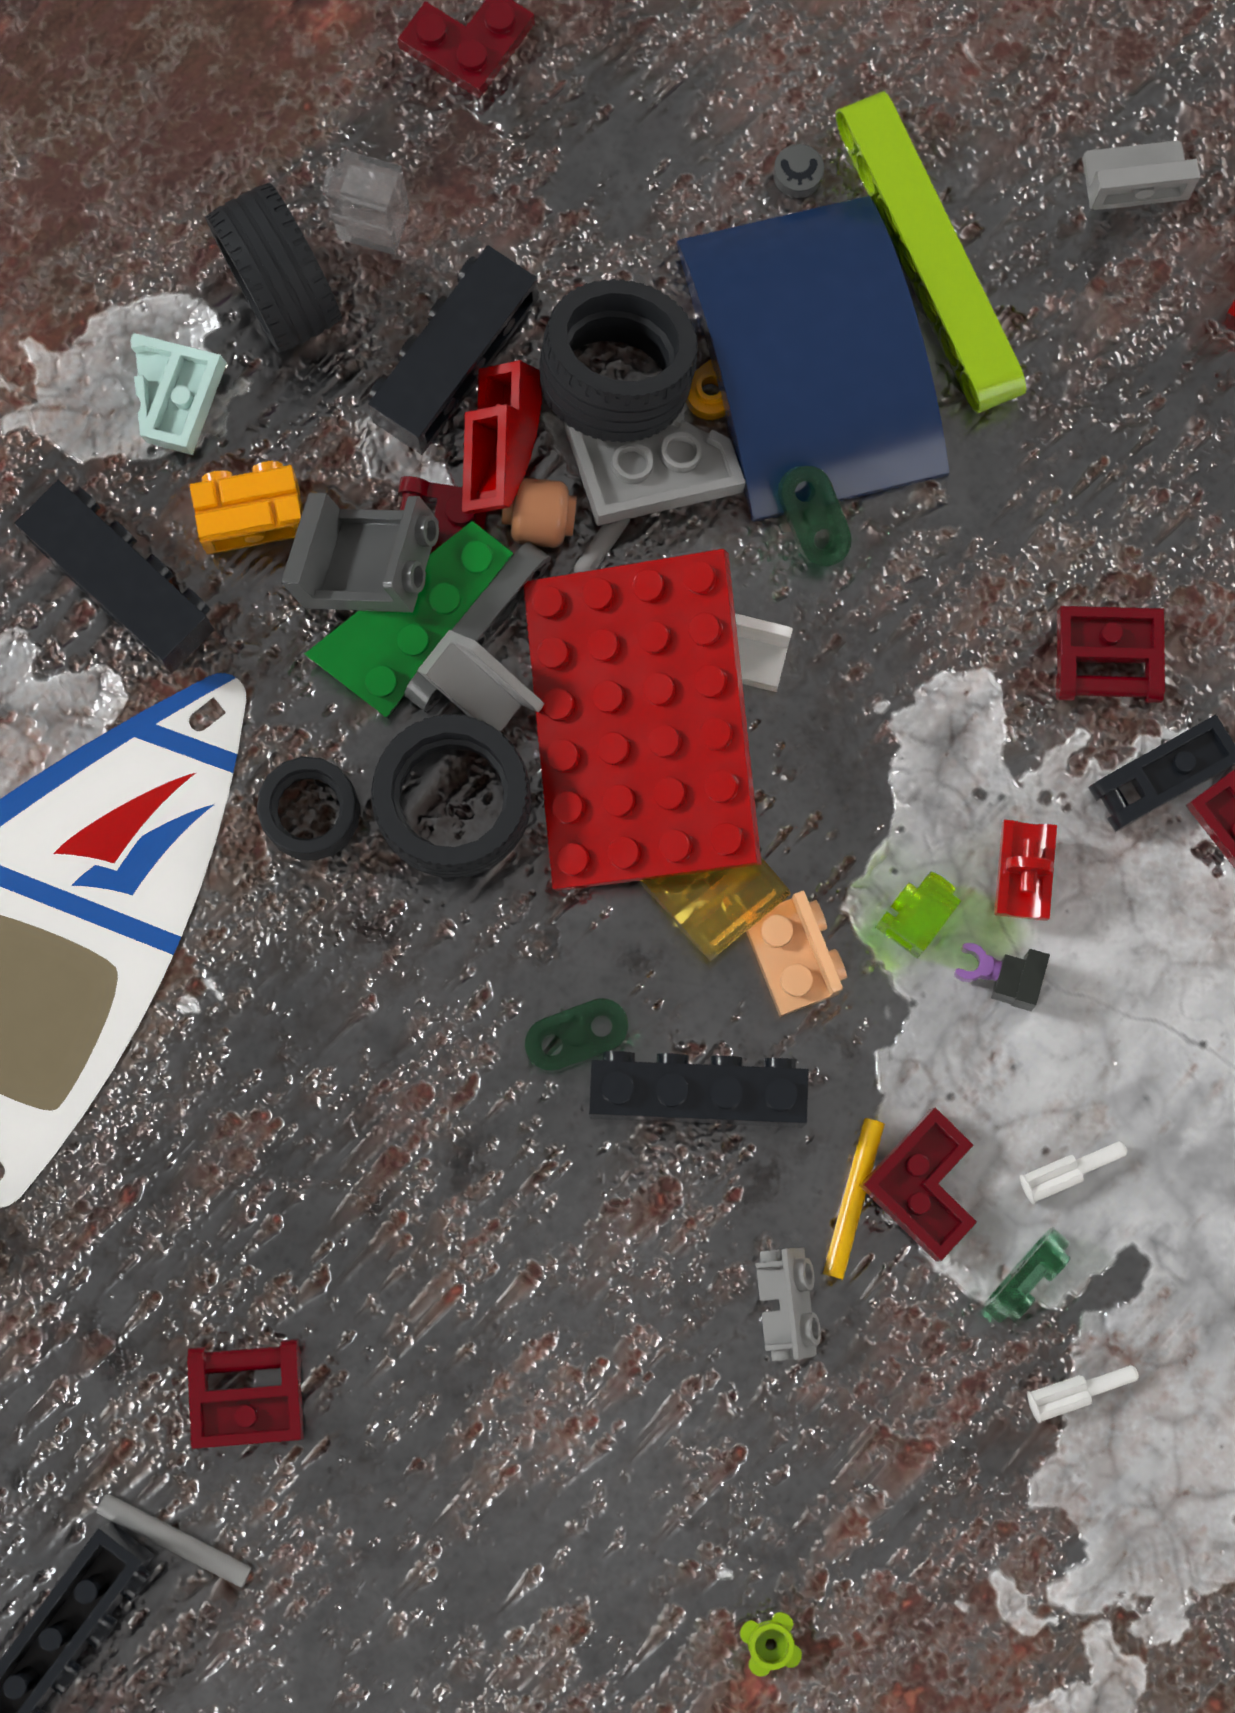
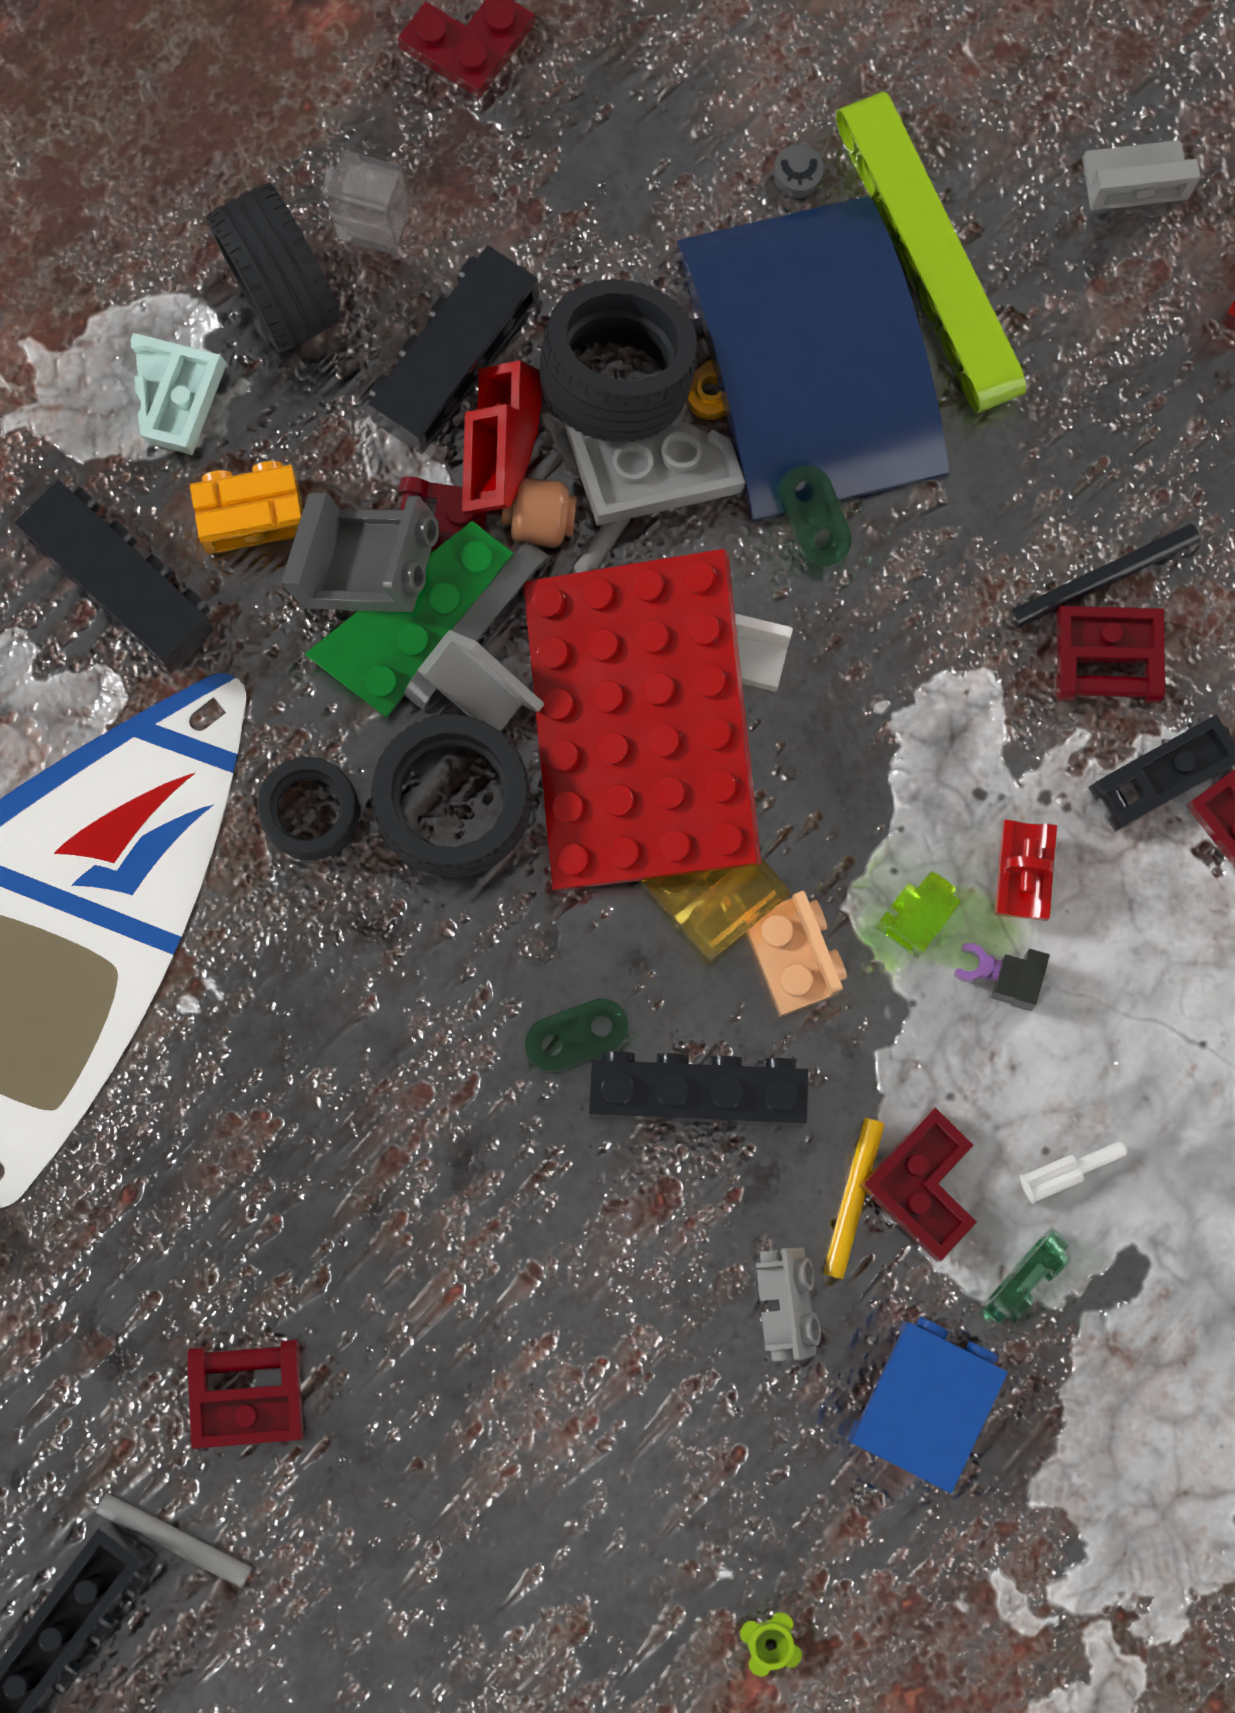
white axle [1027,1365,1139,1423] -> none
none -> blue panel [846,1316,1008,1494]
none -> black bar [1009,523,1200,629]

